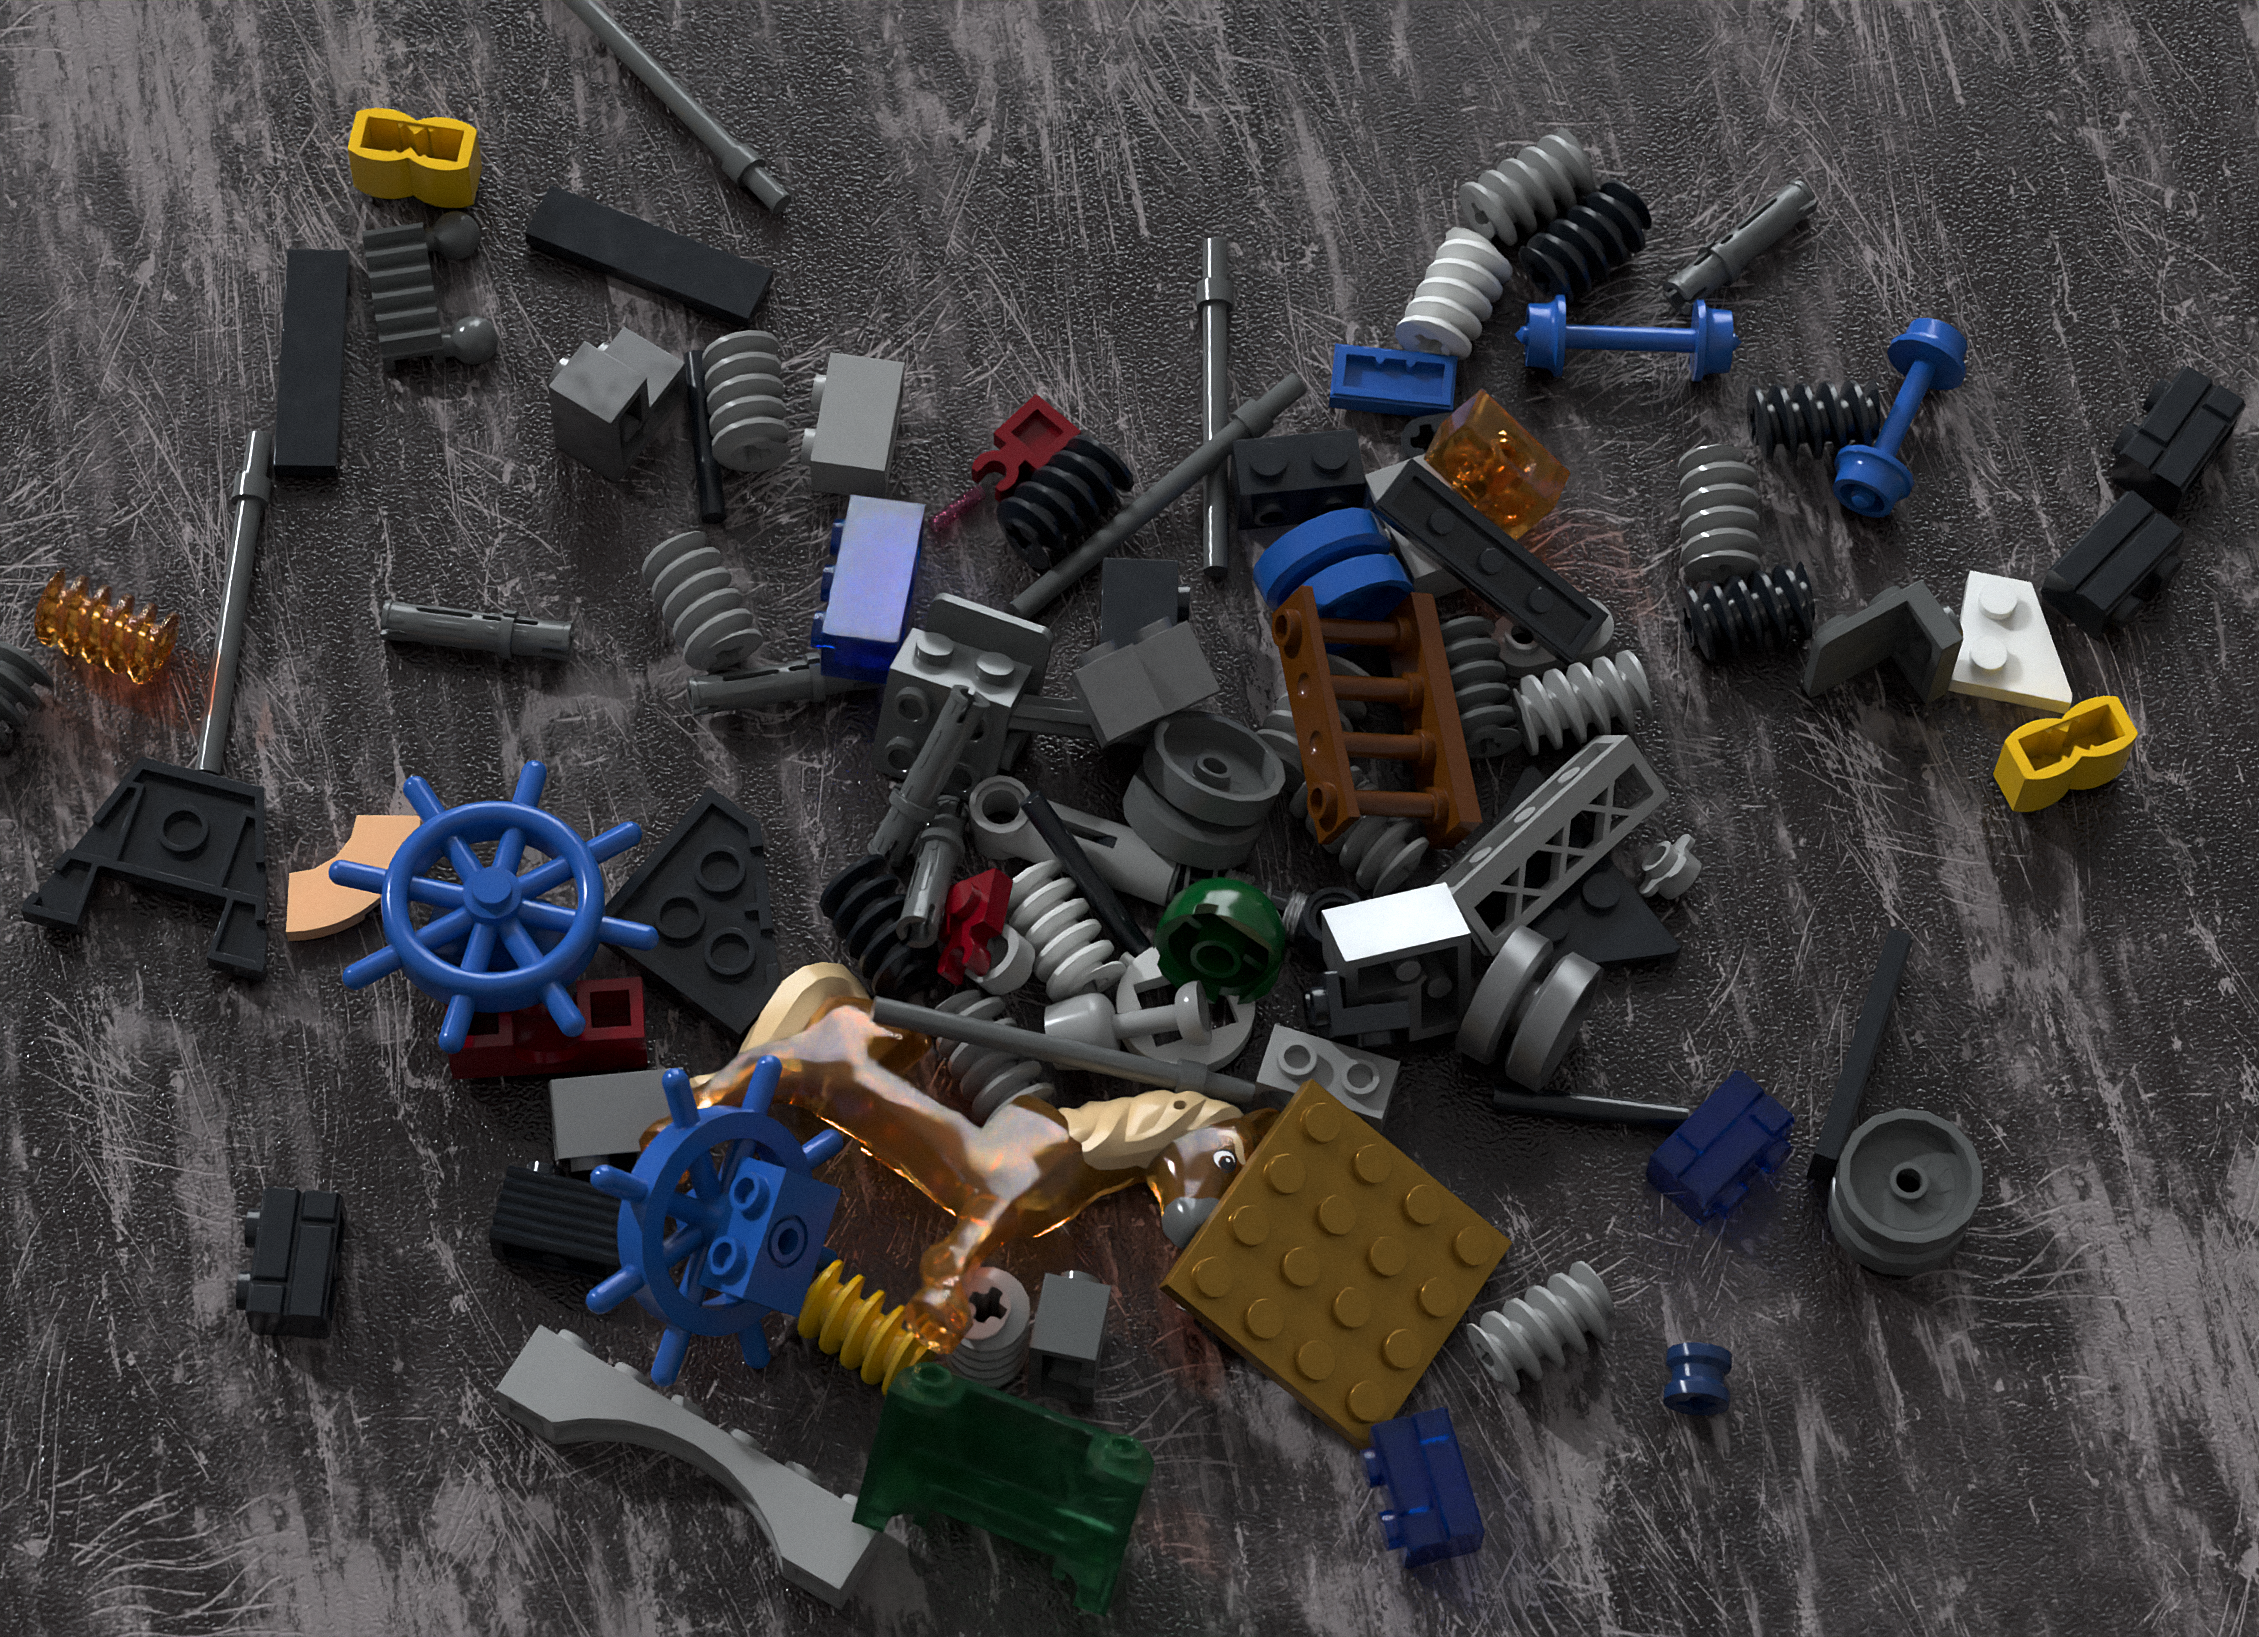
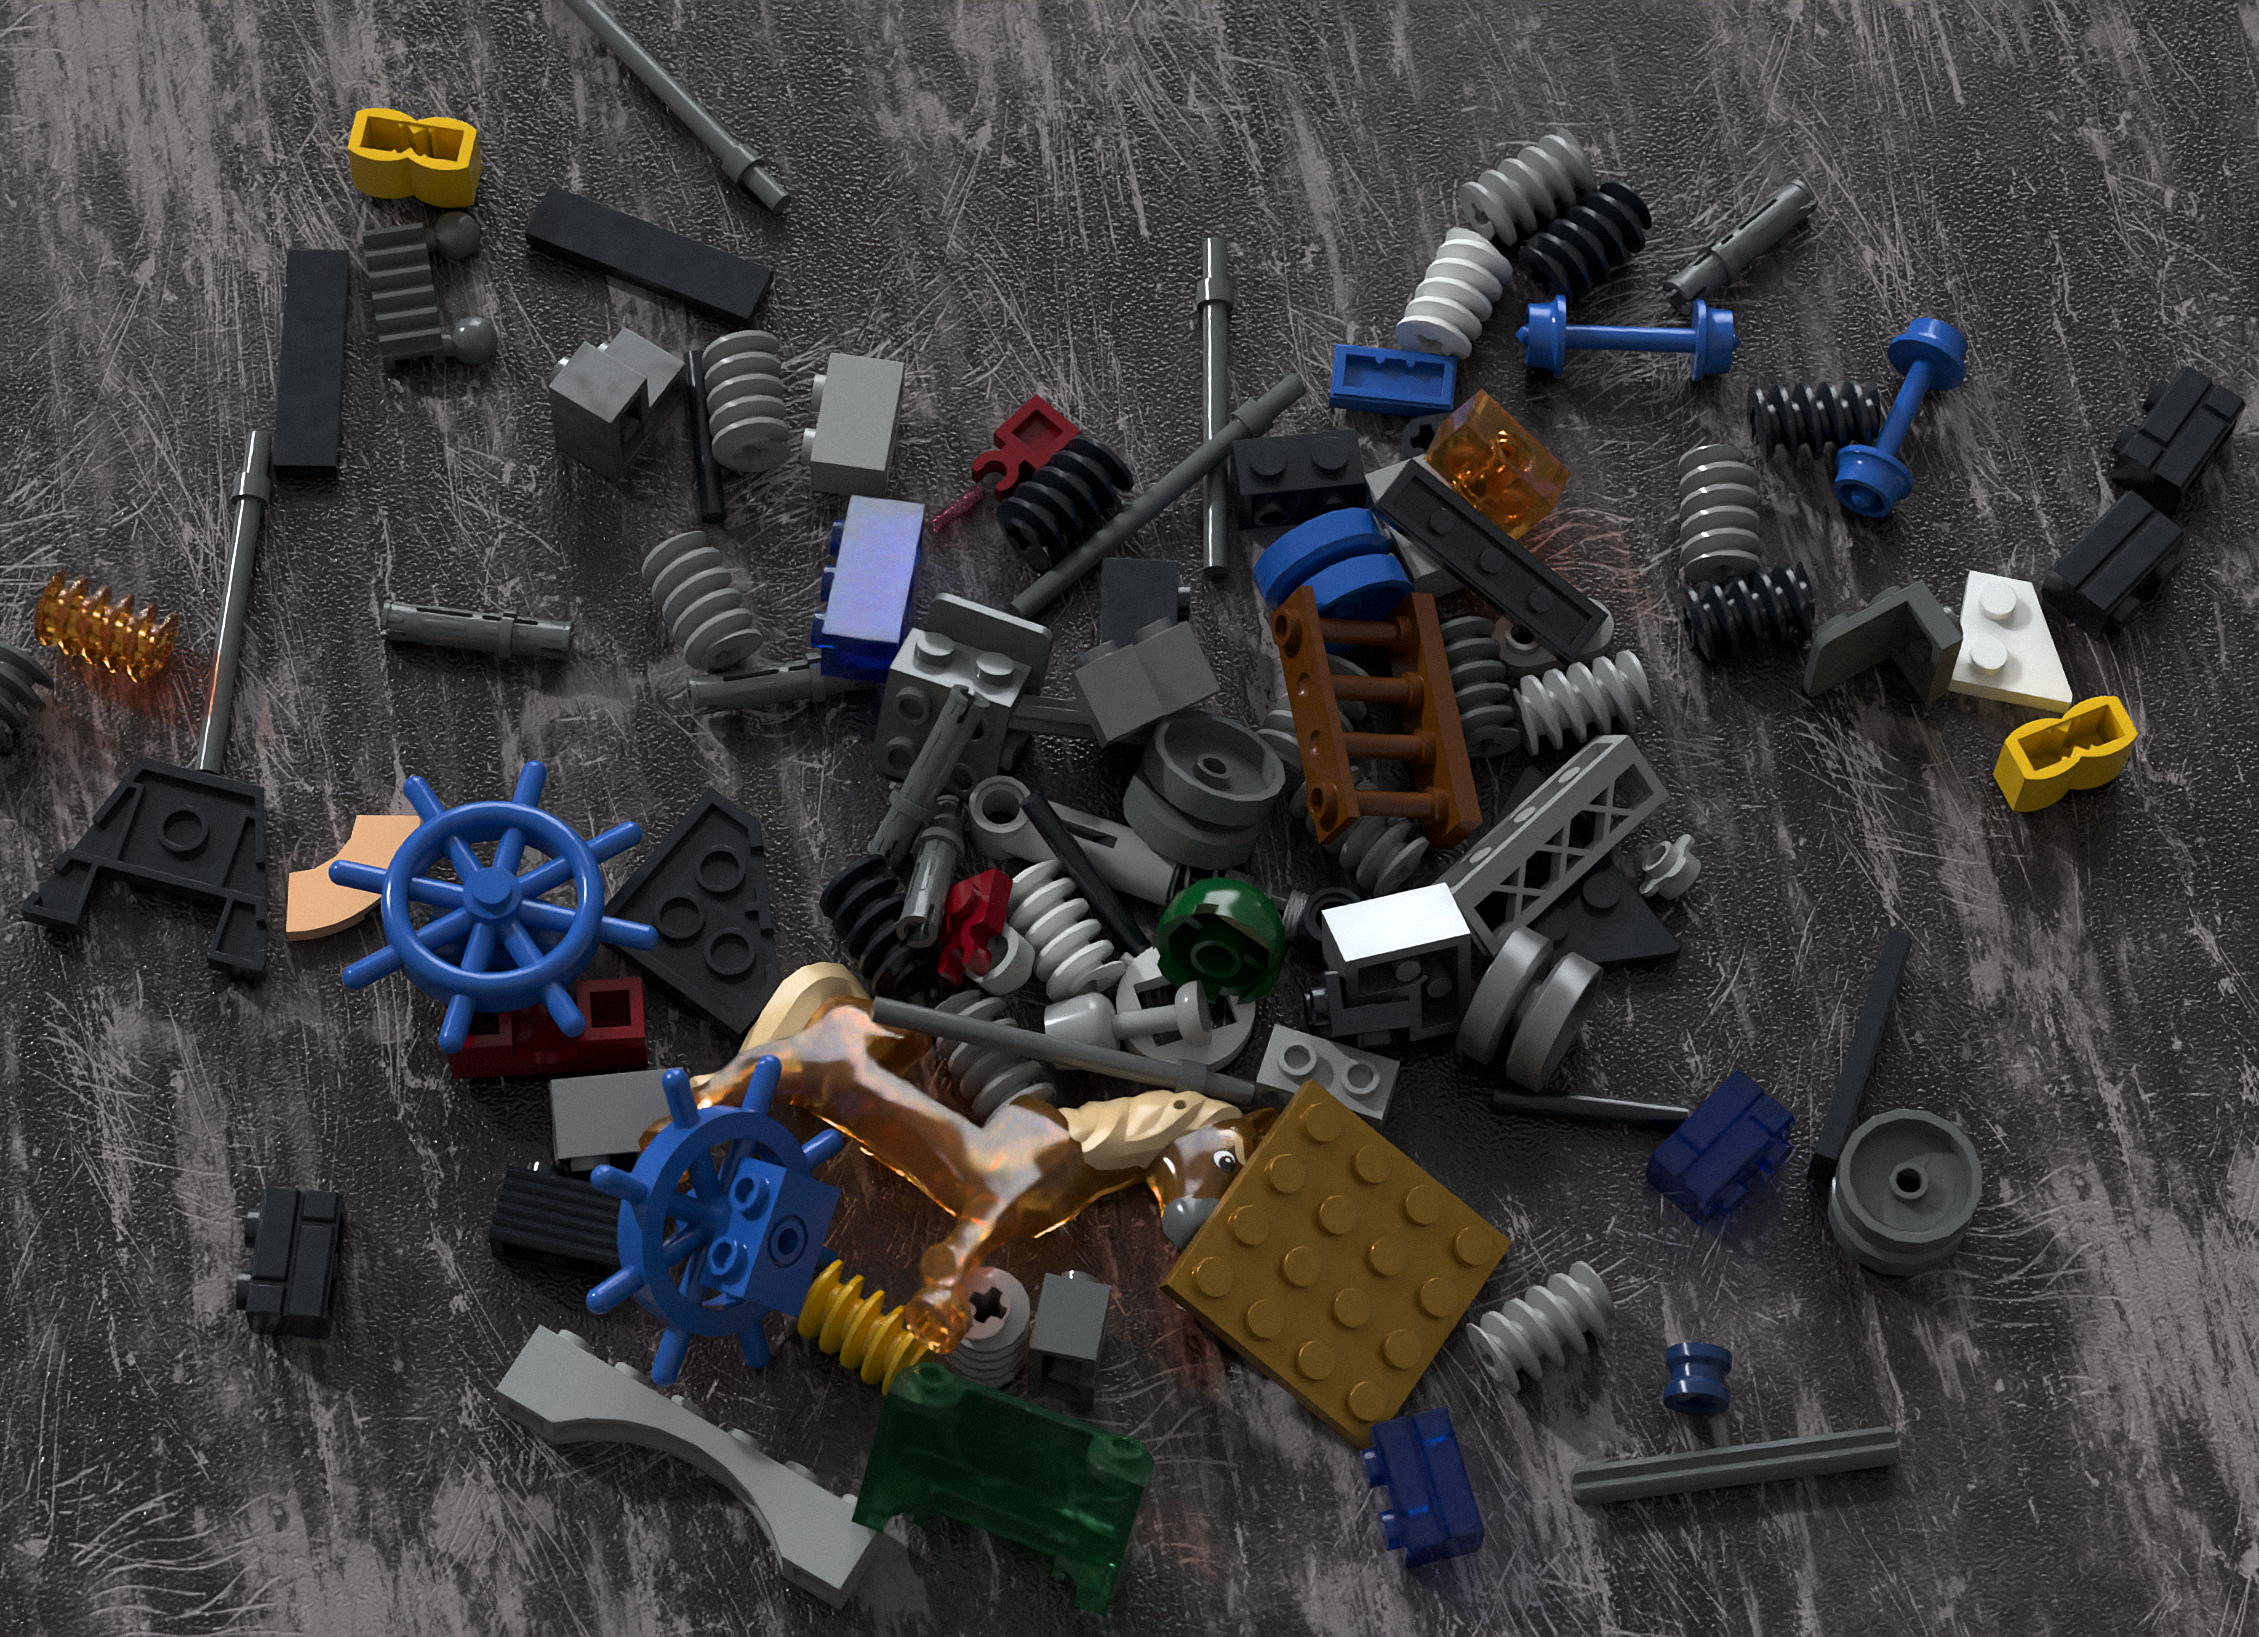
none -> dark grey axle [1570,1426,1898,1506]

